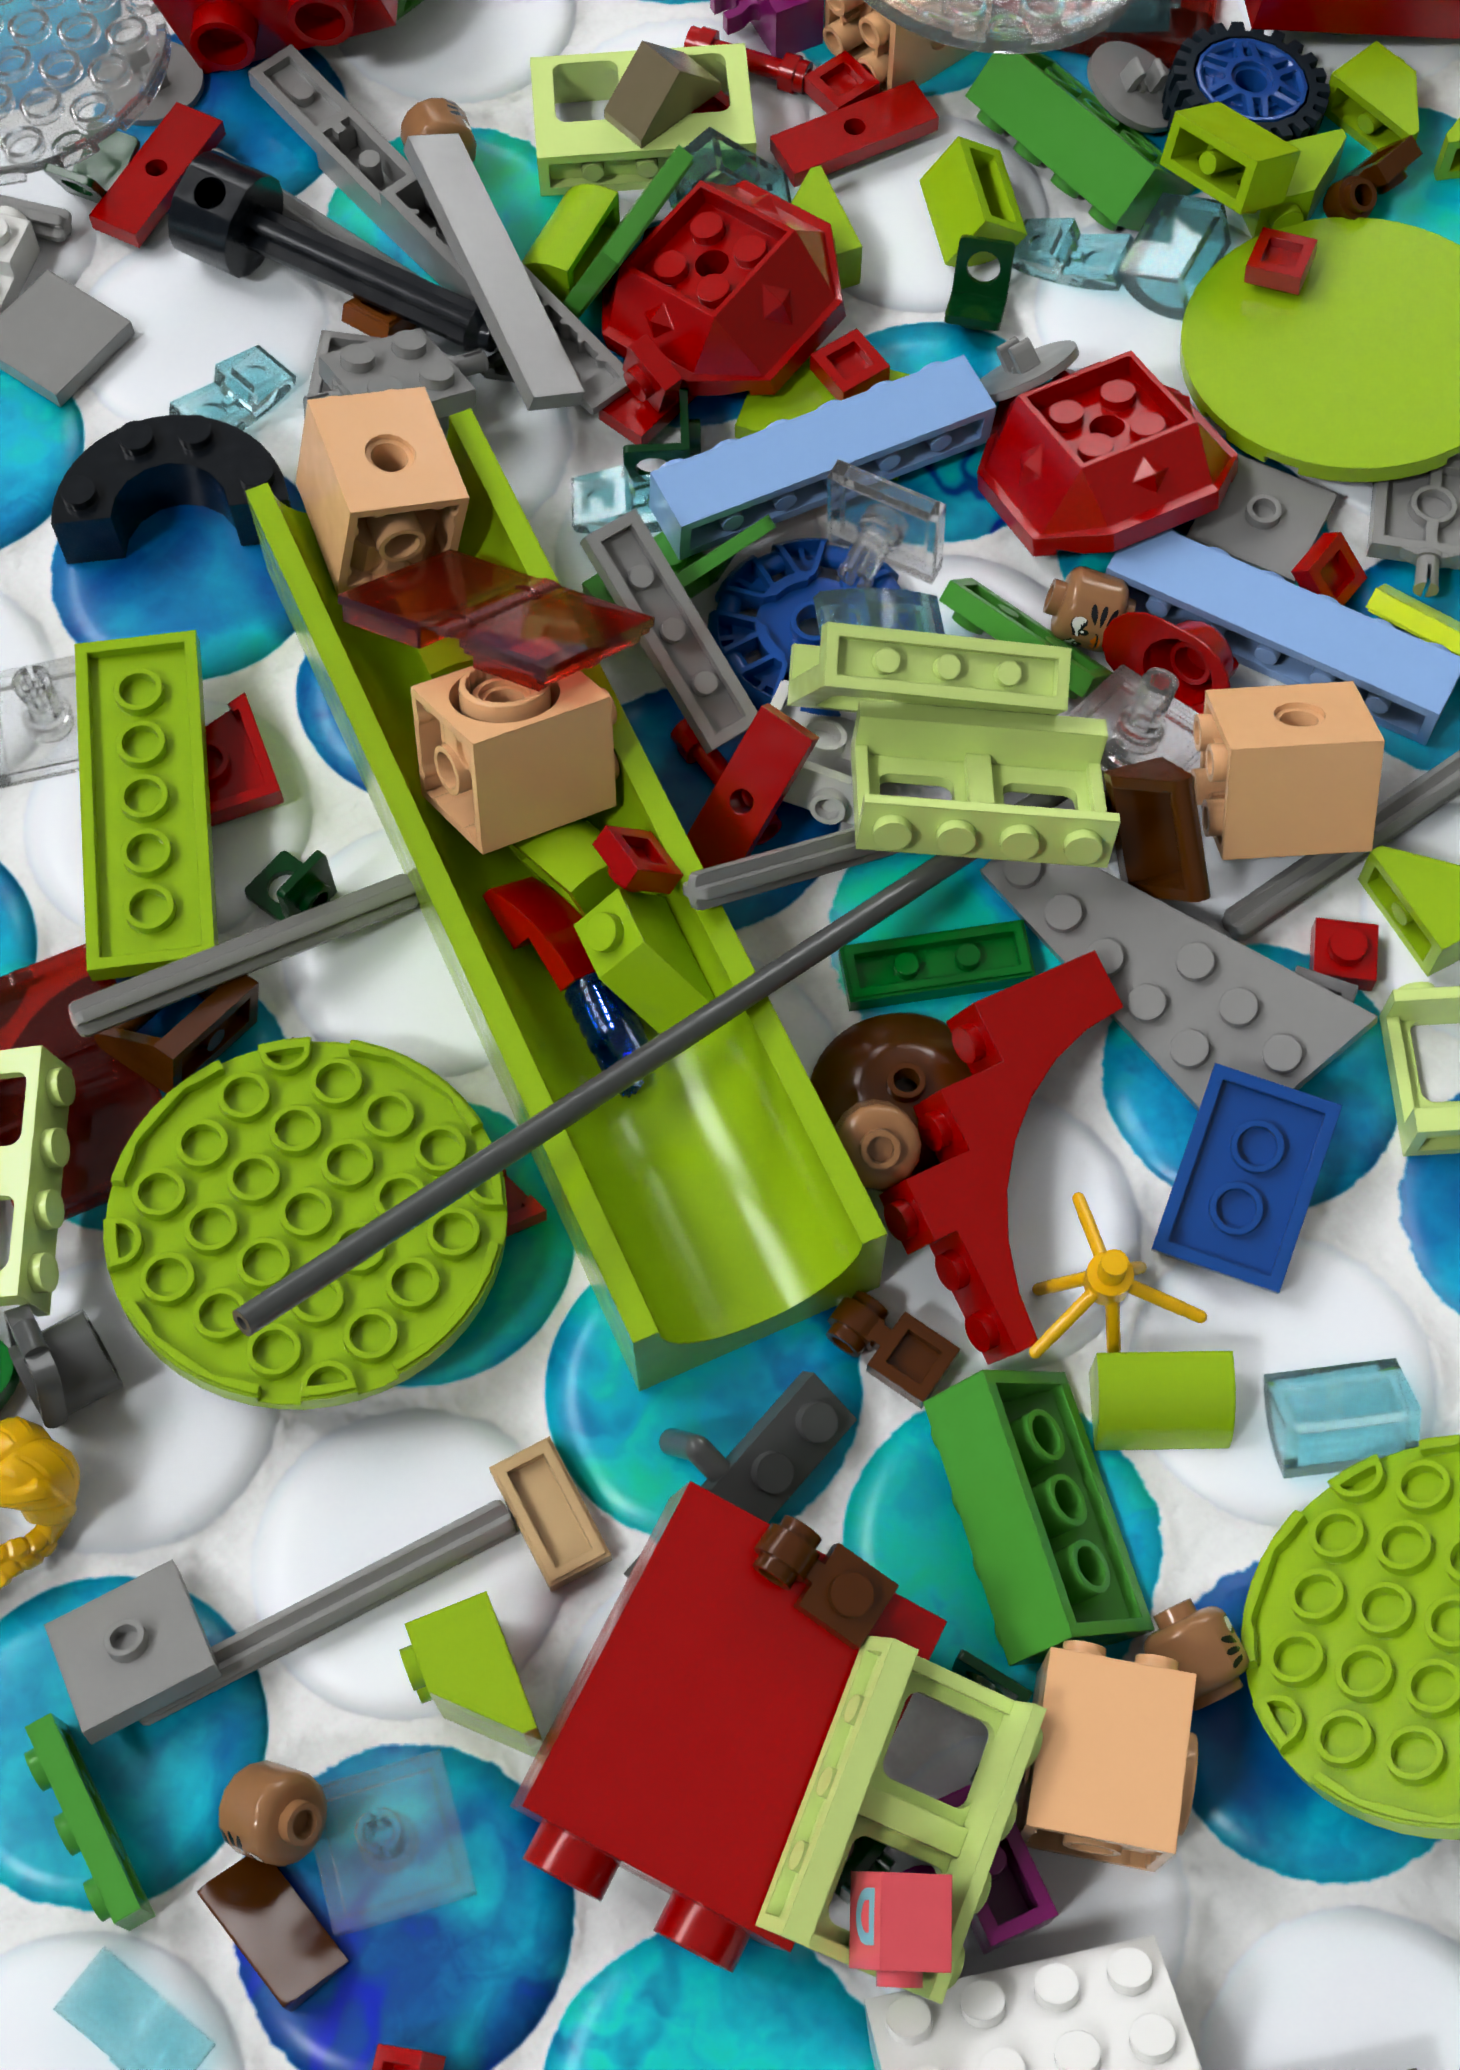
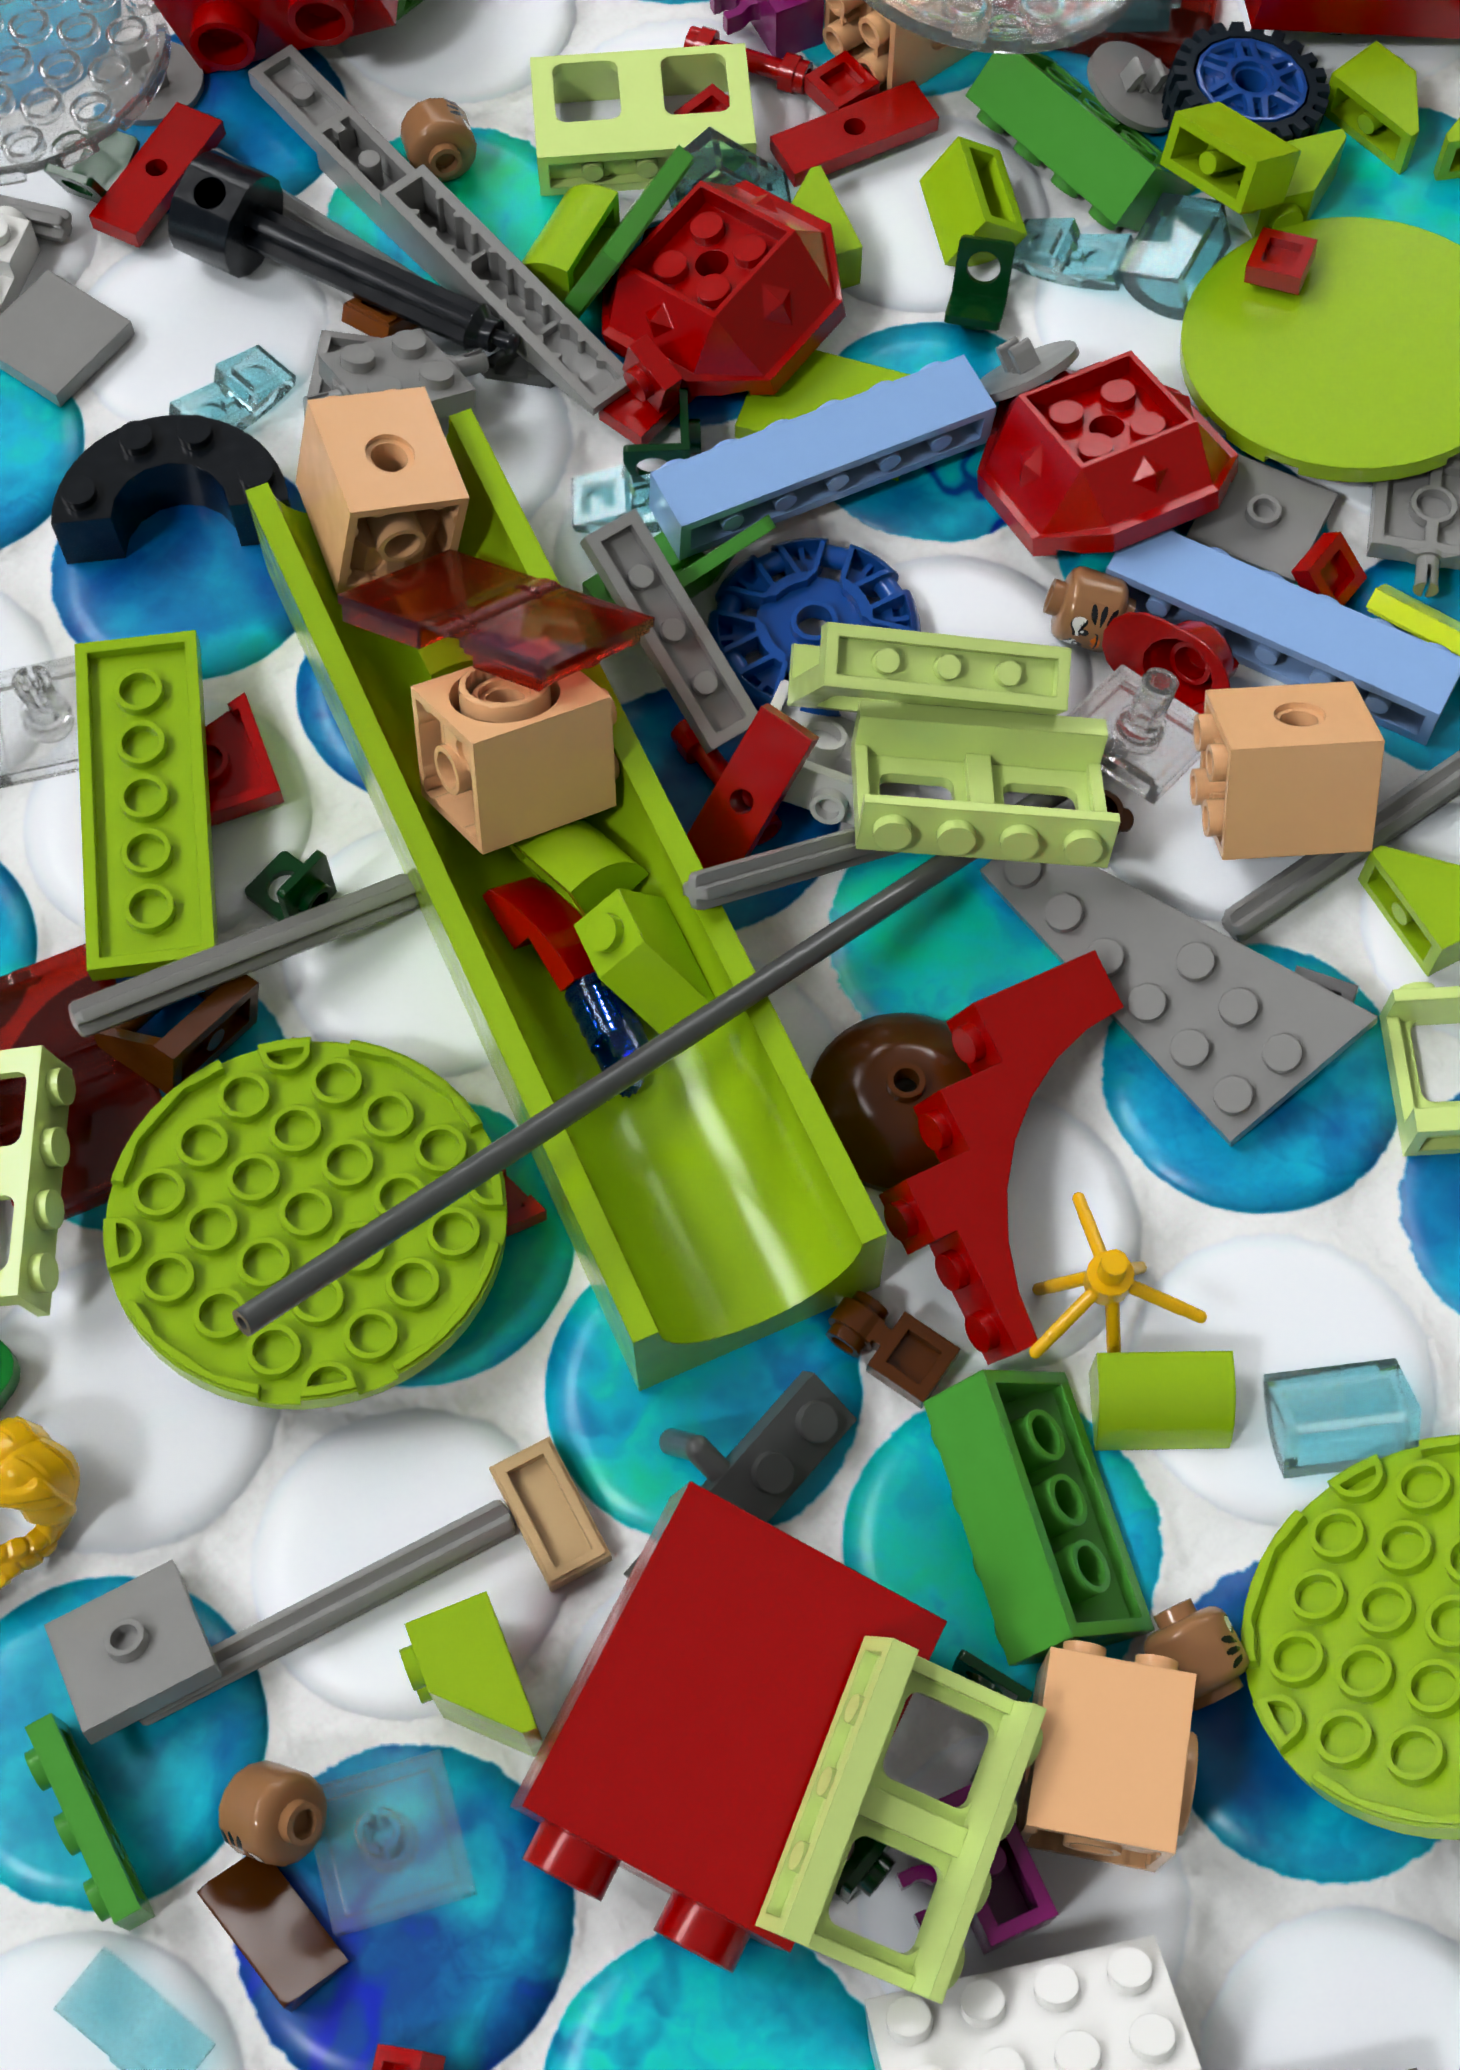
dark grey piece [3,1304,123,1428] -> none
light grey tile [403,133,585,411] -> none
red plate [592,825,683,894] -> none
dark tan slope [604,40,721,149] -> none
reddish brown plate [752,1515,899,1649] -> none
red plate [810,328,890,400] -> none
clear light blue slope [813,588,945,639] -> none
clear tile [827,459,947,591] -> none
medium nougat head [834,1099,922,1190] -> none
green tile [838,920,1036,1011] -> none
coral brick [849,1871,952,1988] -> none
bright green plate [939,578,1114,699] -> none
reddish brown tile [1103,757,1211,902] -> none
blue plate [1151,1063,1343,1294] -> none
red plate [1309,917,1379,991] -> none
reddish brown plate [1323,135,1423,220] -> none

